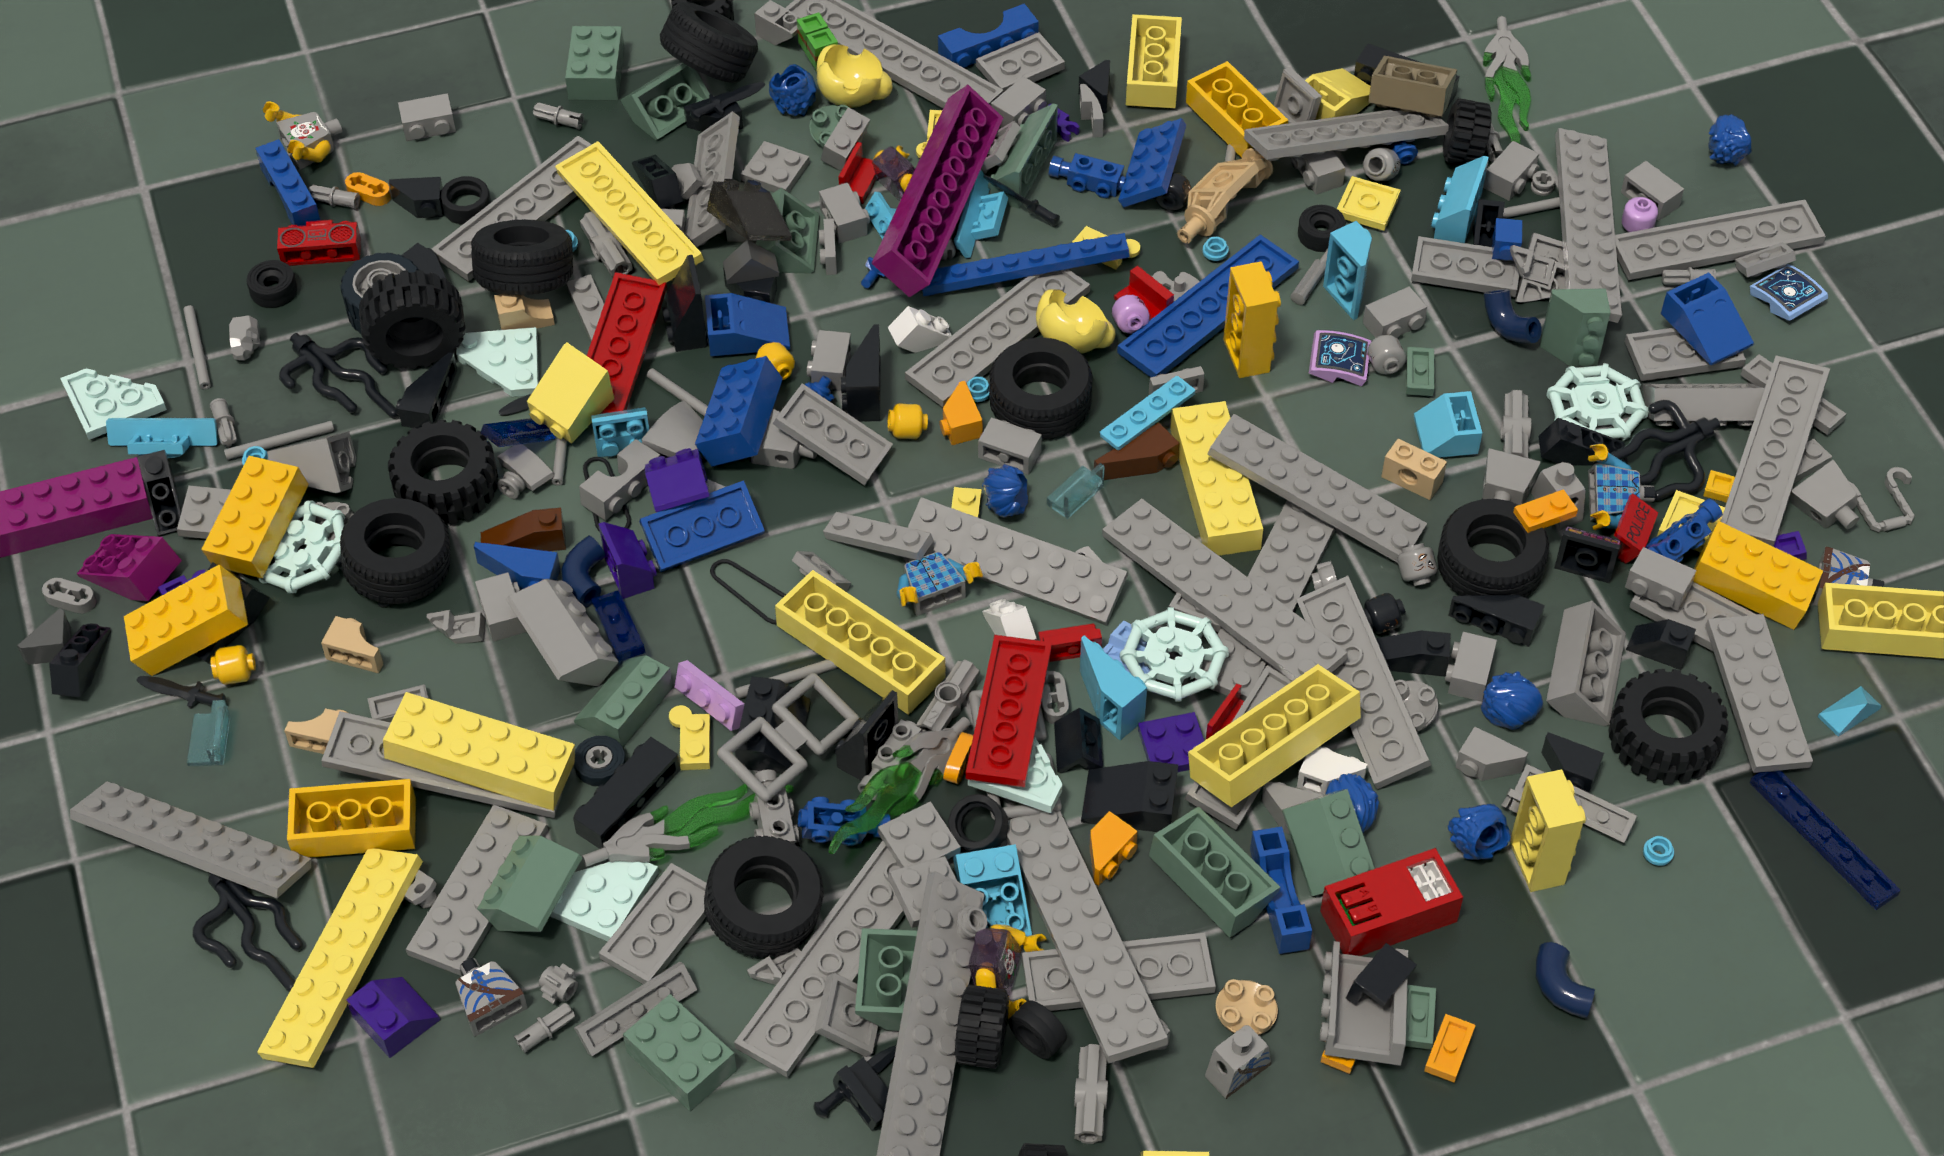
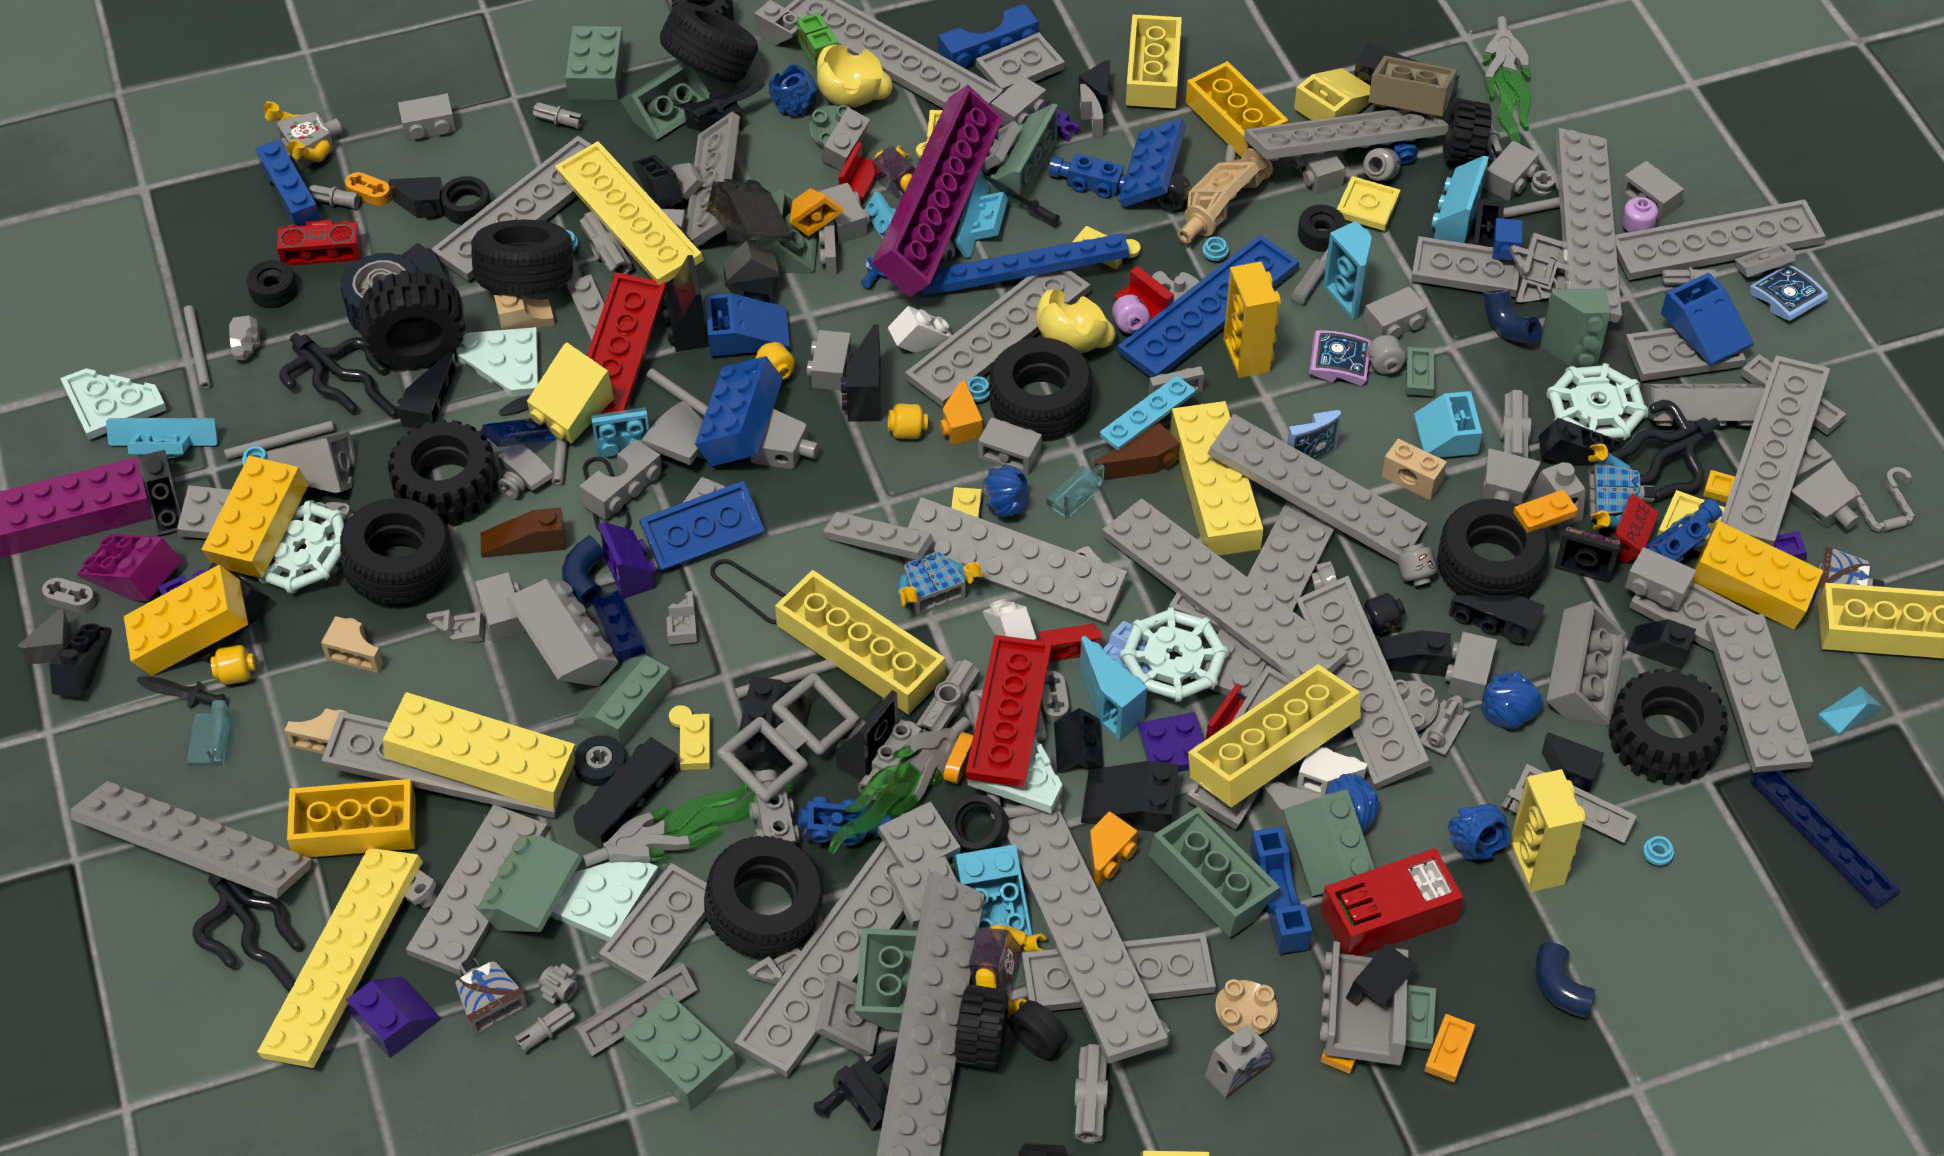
light grey axle [210,398,237,447] -> none
light grey tile [367,684,428,722] -> none
blue slope [474,542,561,590] -> none
dark purple slope [645,448,710,512] -> none
lavender plate [674,660,744,731] -> none
light grey plate [741,141,810,193] -> none
light grey plate [773,383,893,485] -> none
light grey plate [792,551,851,592] -> none
blue plant [805,376,835,401] -> none
light grey plate [957,906,987,938] -> none
light grey tile [1274,67,1322,123] -> none
light grey slope [1455,727,1528,781] -> none
blue hair [1708,114,1752,165] -> none
none -> light grey slope [666,591,697,645]
none -> light orange slope [789,188,844,236]
none -> slope [1287,410,1341,461]
none -> light grey hinge [1420,695,1470,756]

